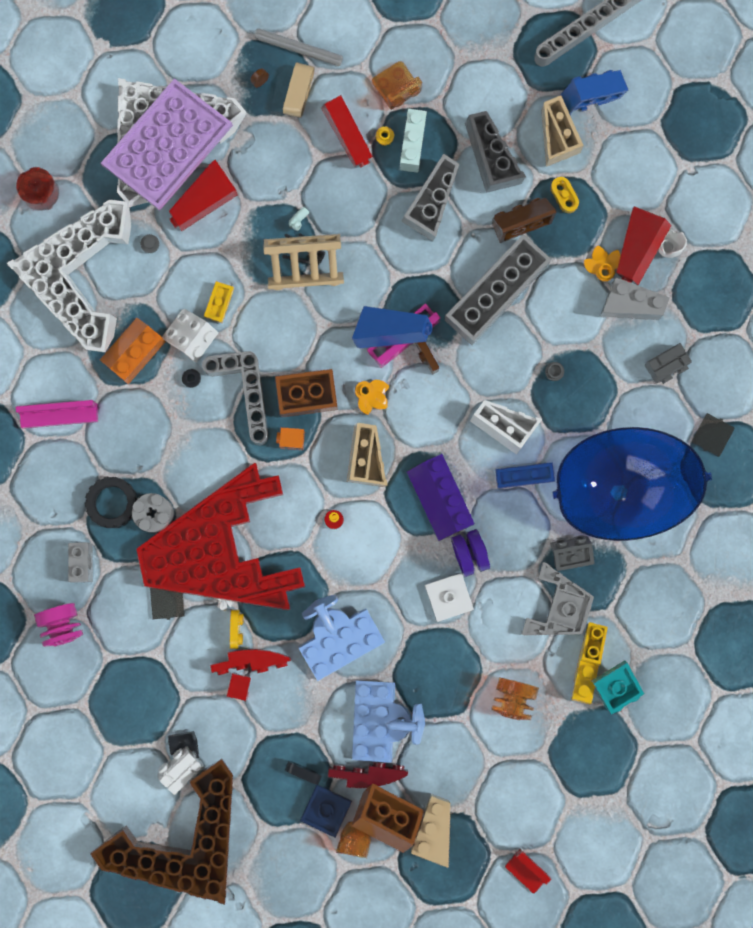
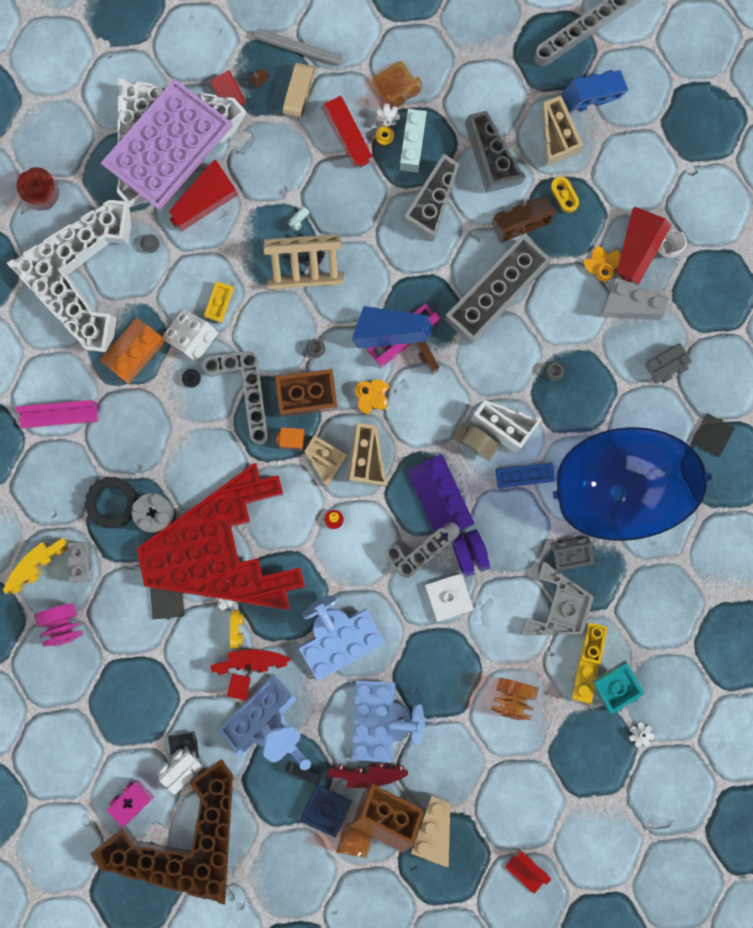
none -> yellow slope [3,538,69,595]
none -> dark pink brick [106,780,154,828]
none -> red slope [210,70,246,106]
none -> light blue plate [218,674,311,770]
none -> tan wing [304,435,347,487]
none -> dark grey plate [306,339,325,358]
none -> white plant [376,104,400,127]
none -> light grey beam [385,522,460,578]
none -> dark tan brick [452,422,500,461]
none -> white plant [629,722,655,748]

